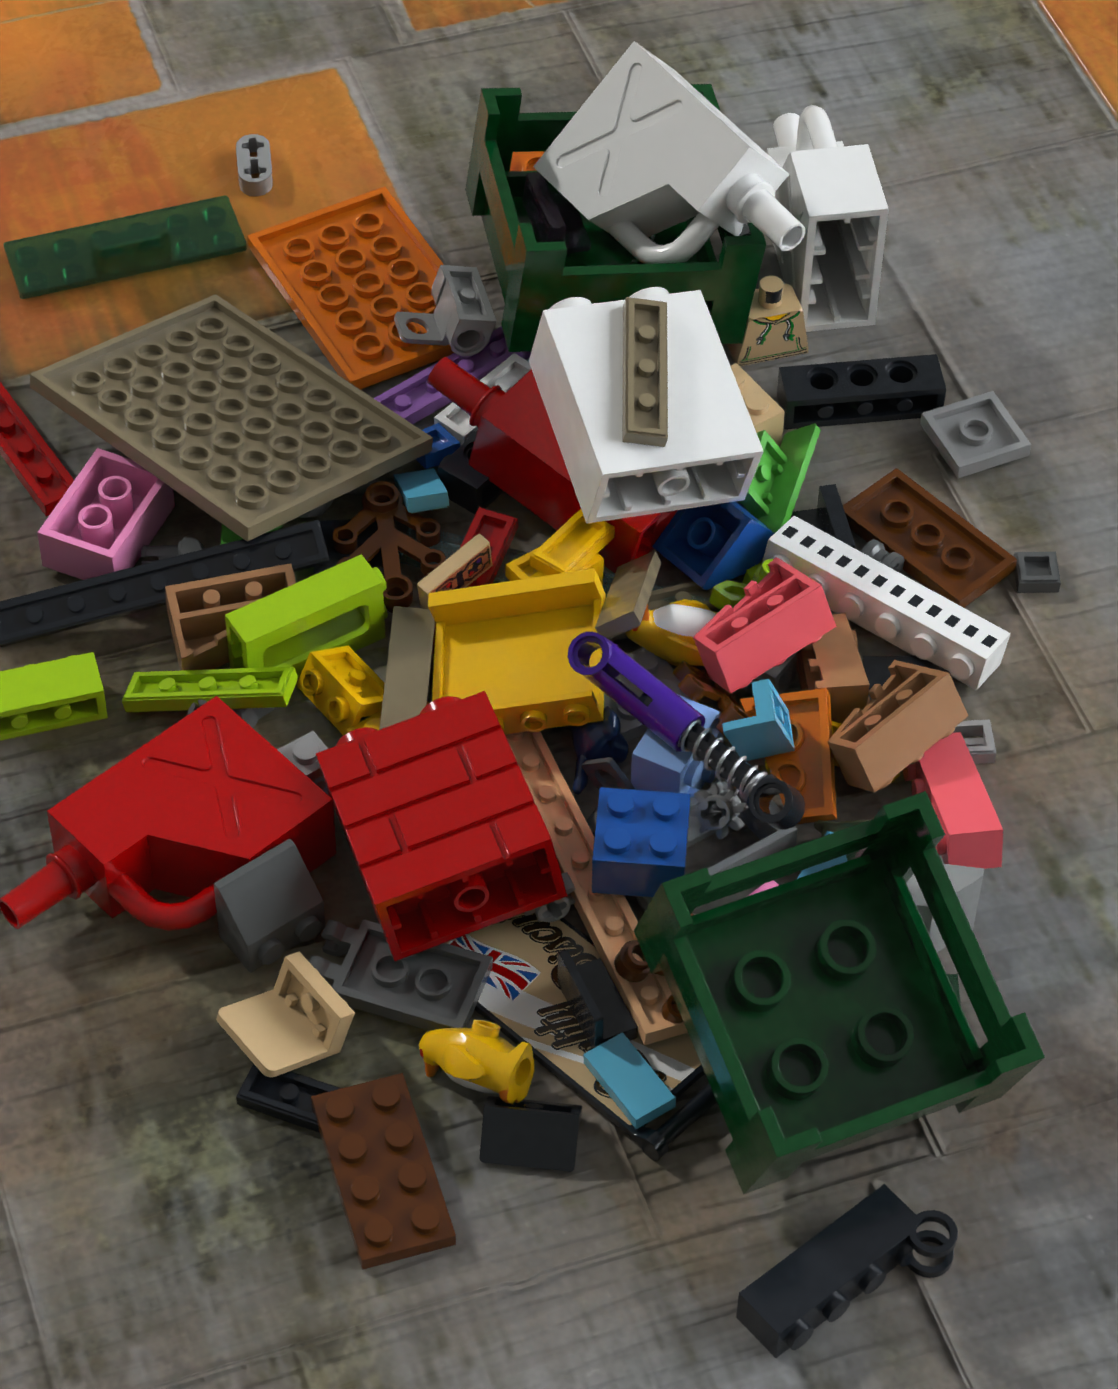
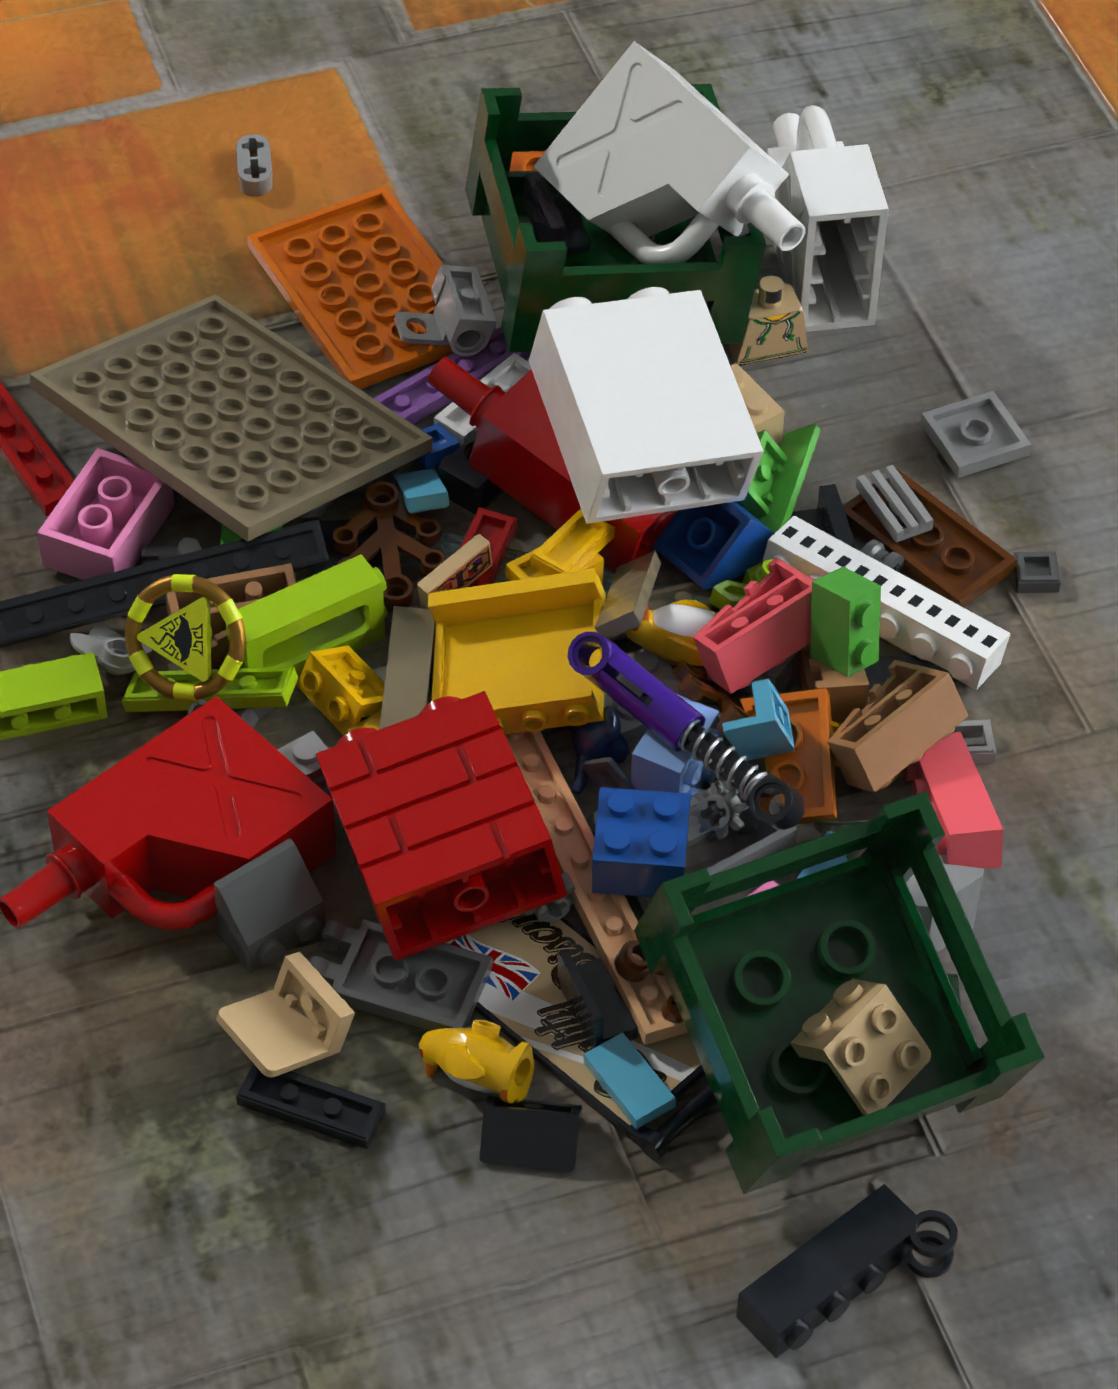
clear green bracket [4,195,247,299] -> none
reddish brown plate [311,1073,456,1270] -> none
dark tan tile [622,297,668,447] -> none
black brick [777,354,946,430] -> none
none -> light grey plate [70,621,153,676]
none -> piece [125,574,246,701]
none -> tan bracket [790,979,931,1115]
none -> bright green brick [810,566,881,677]
none -> light grey tile [856,465,934,543]

